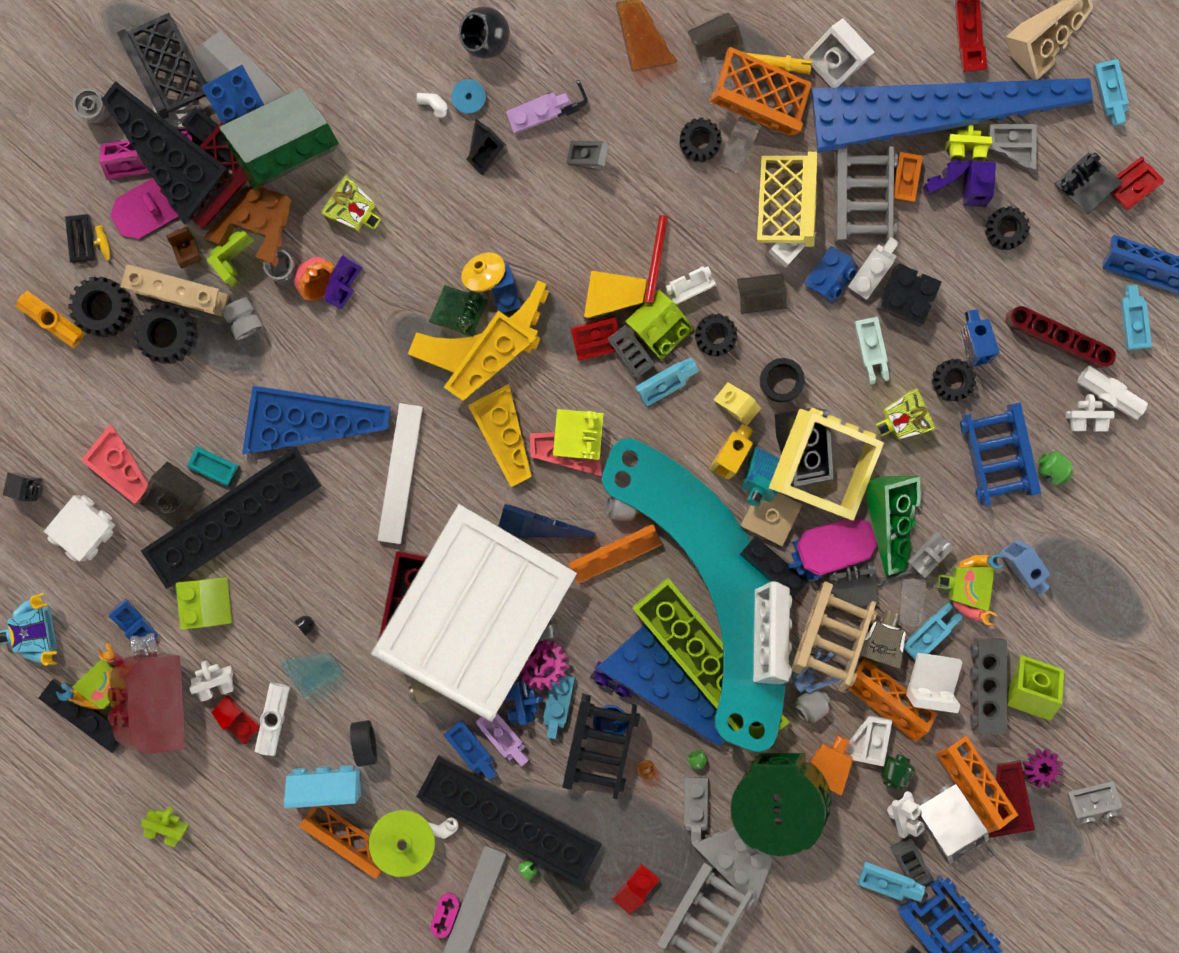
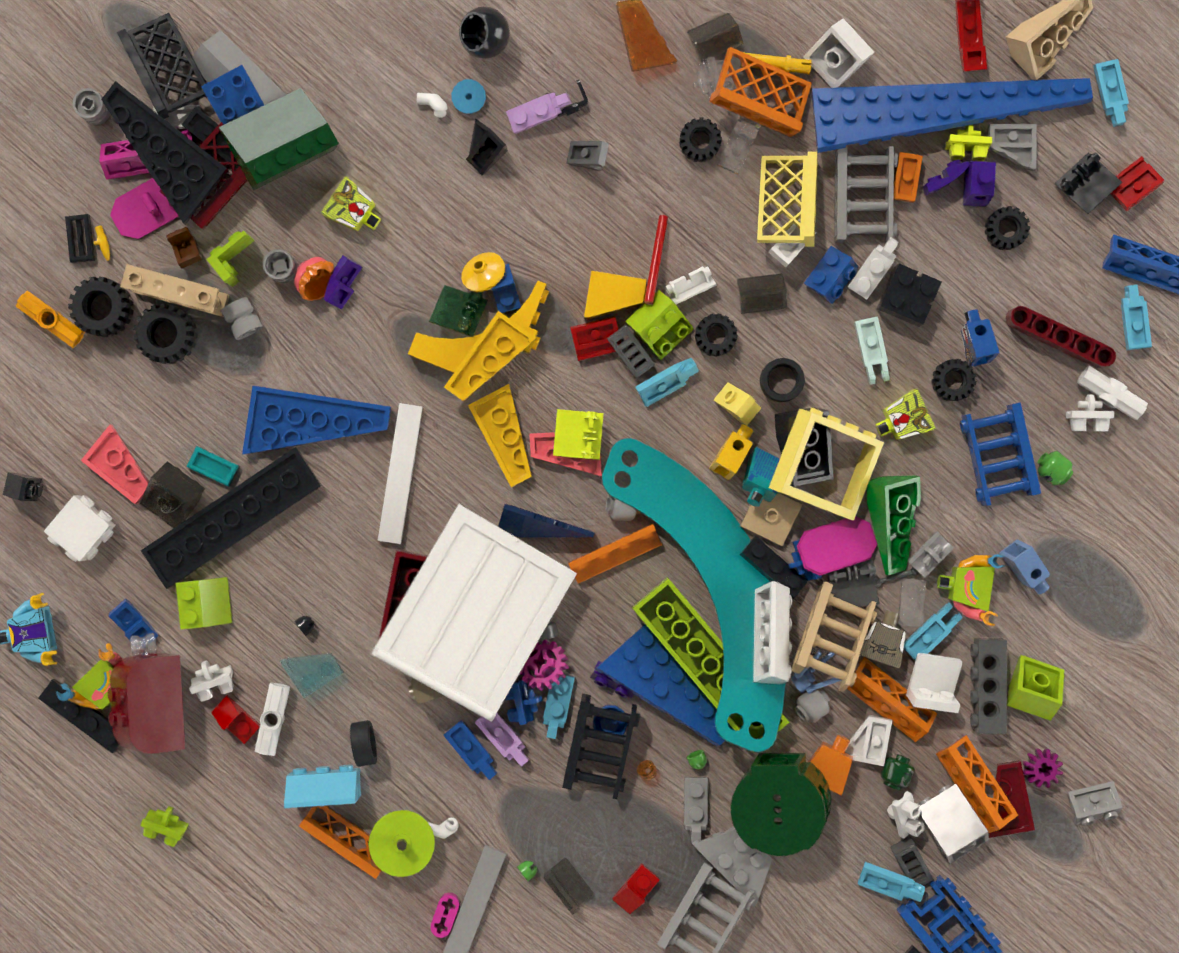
dark orange wing [204,186,291,267] -> none
black plate [416,755,602,886] -> none

